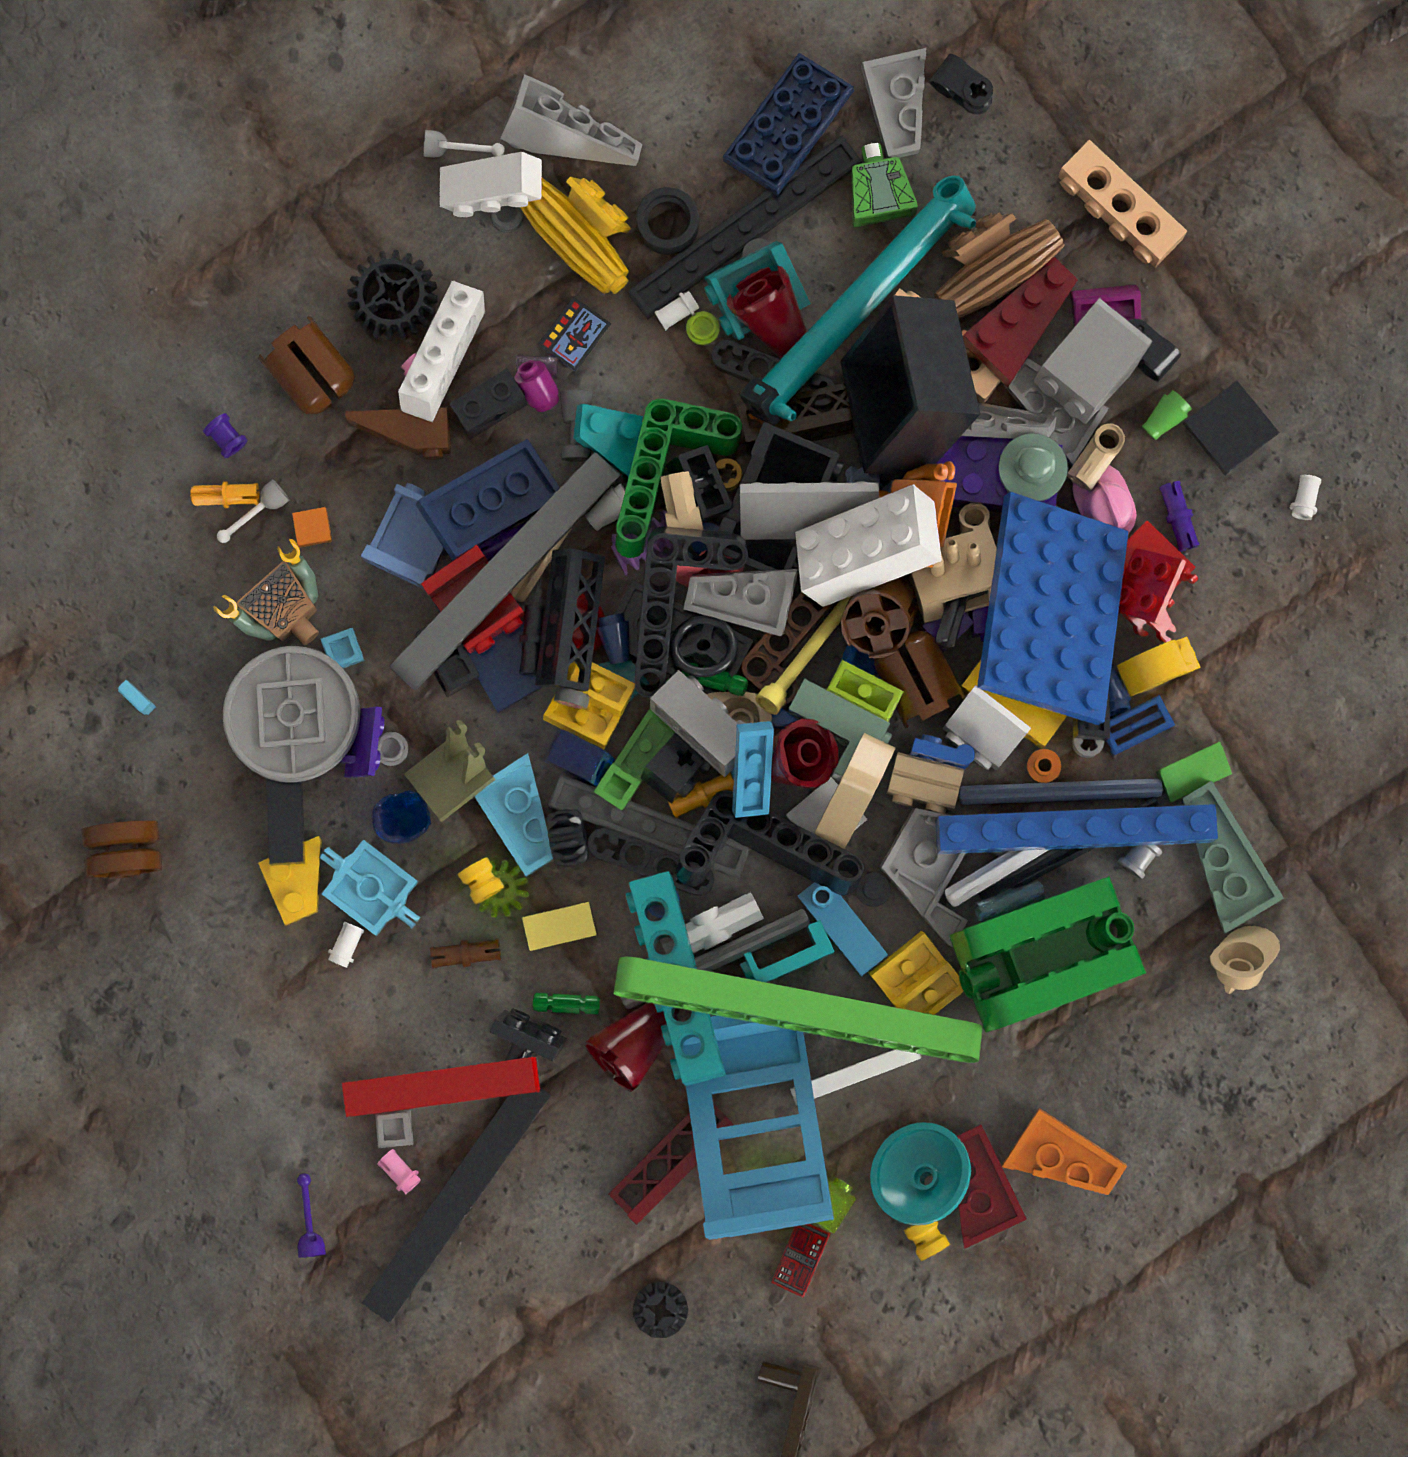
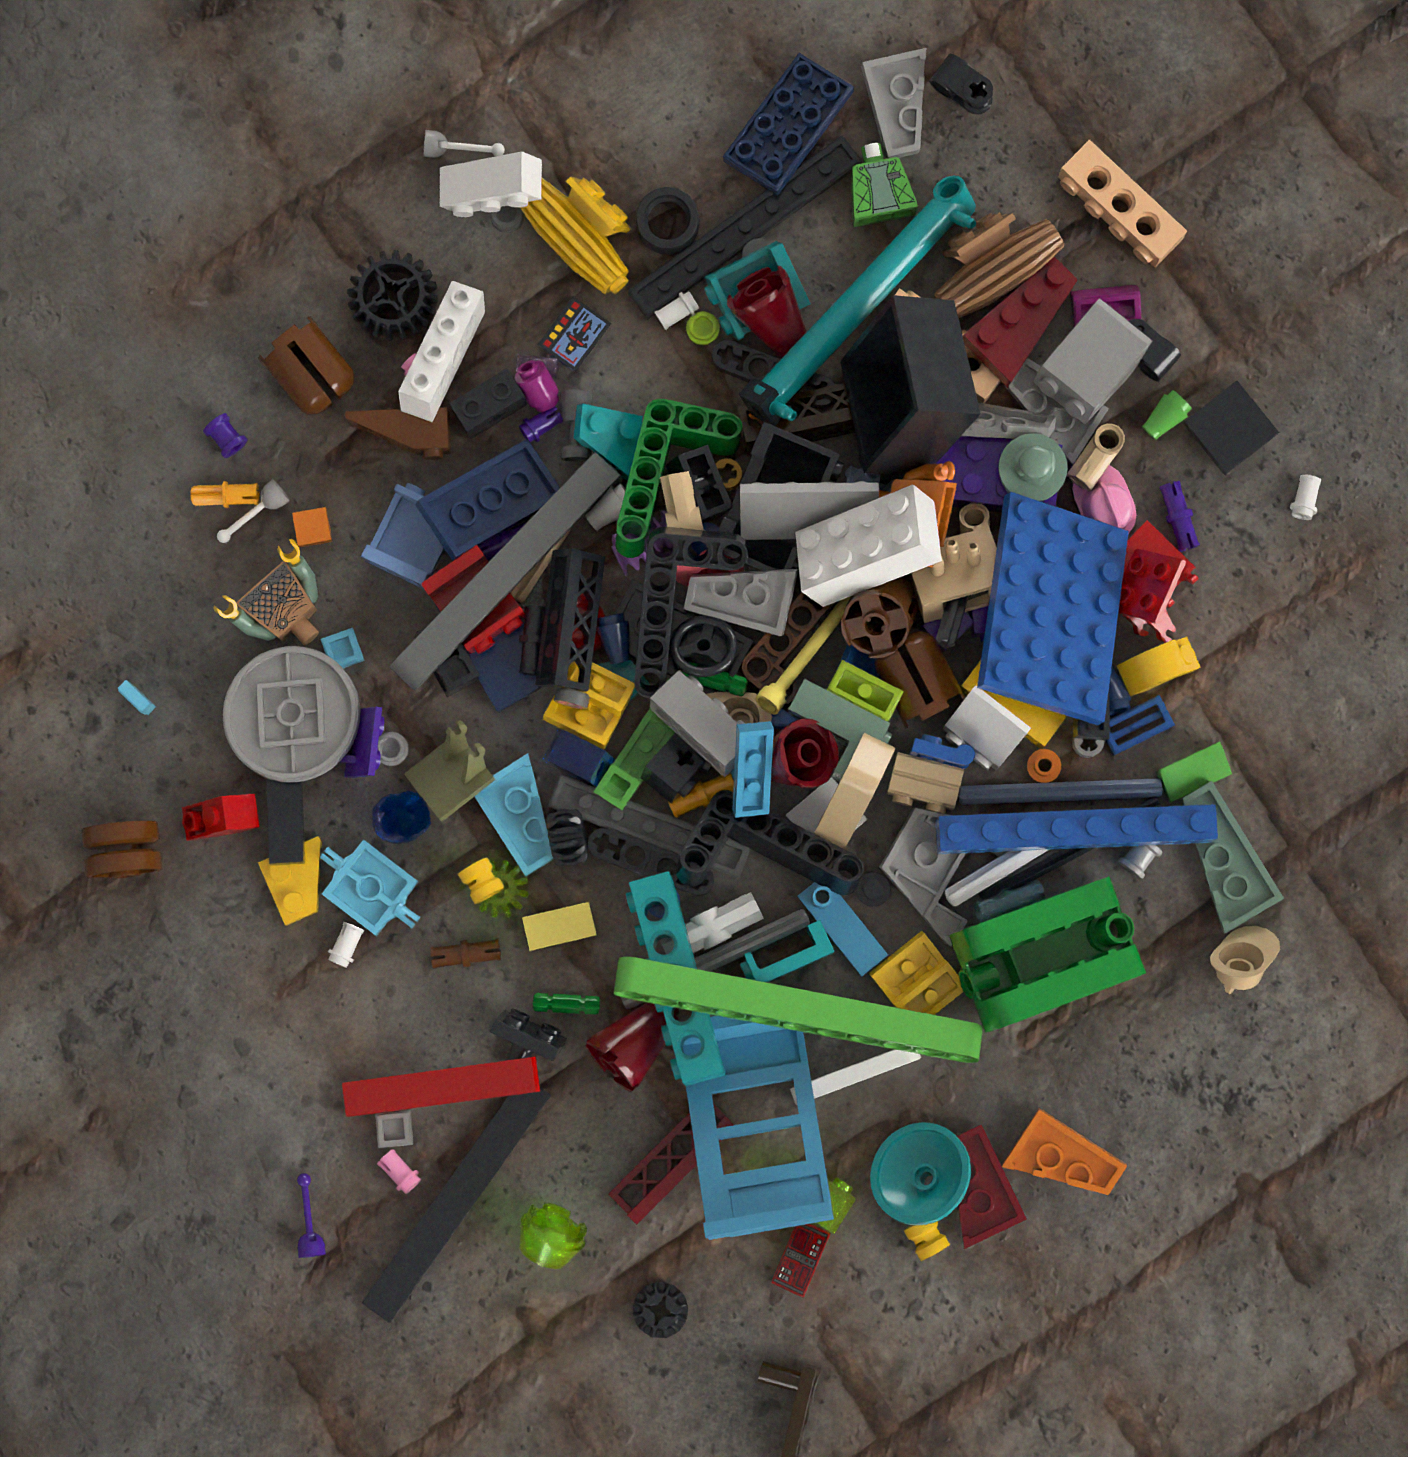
light grey wedge [500,74,642,166] -> none
none -> red slope [182,794,260,841]
none -> dark purple pin [519,406,563,443]
none -> clear neon green cone [519,1202,587,1269]

